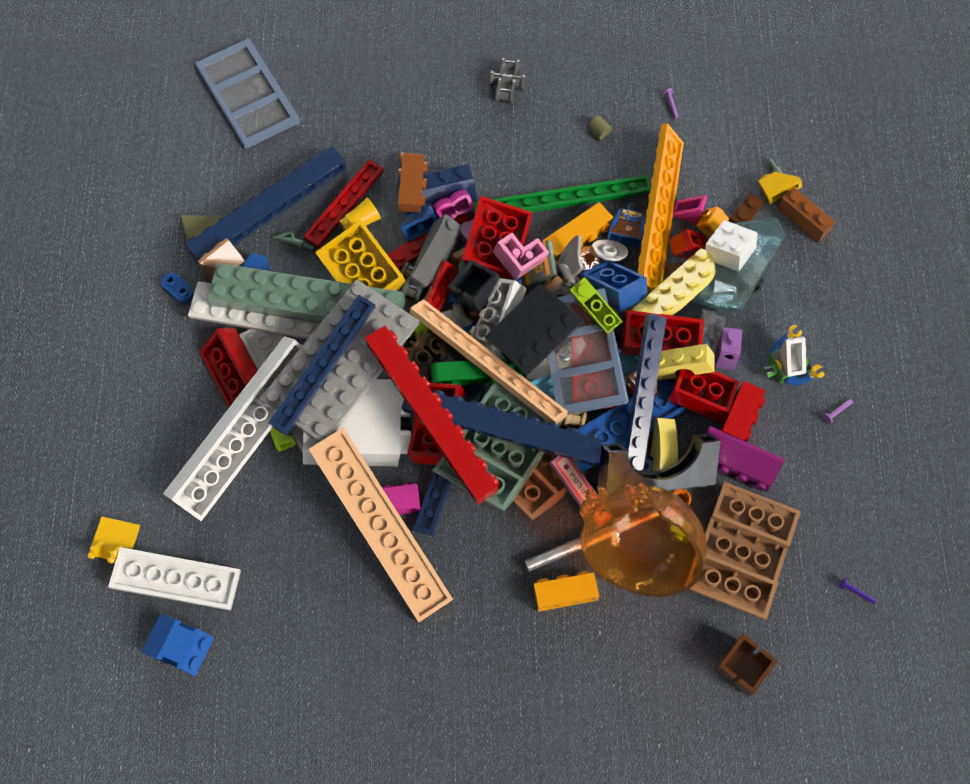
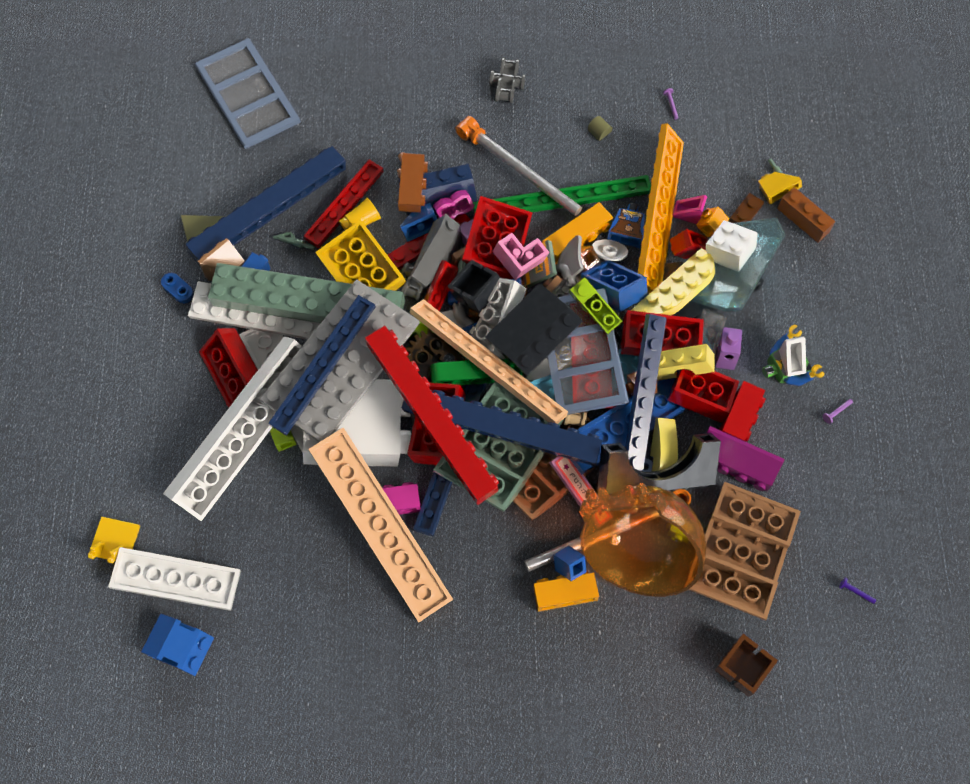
none -> flat silver piece [455,116,582,216]
none -> blue brick [553,546,586,581]

